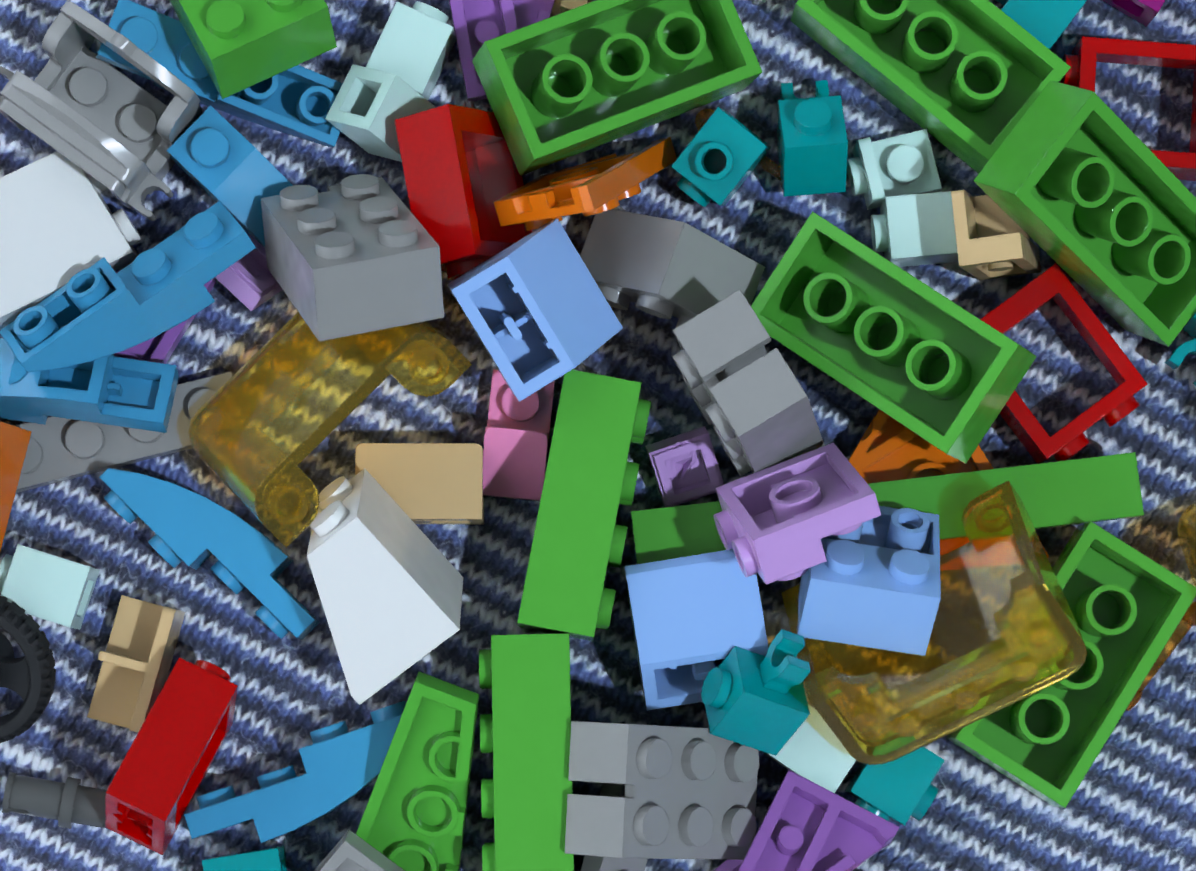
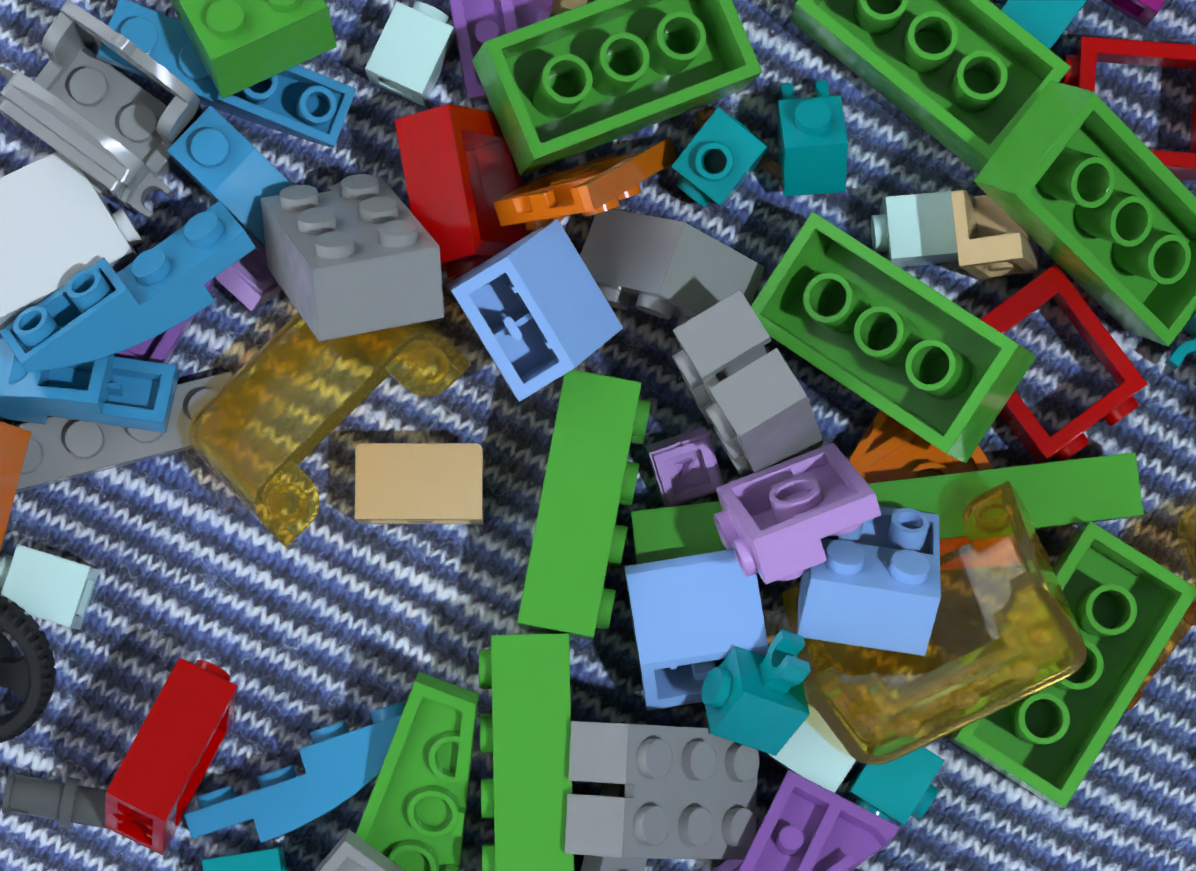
tan panel [87,595,186,733] -> none
dark azure slope [99,468,320,640] -> none
white slope [307,468,464,705] -> none
light aqua brick [325,64,436,162] -> none
bright pink slope [483,369,555,501] -> none
light aqua bracket [847,129,942,210] -> none

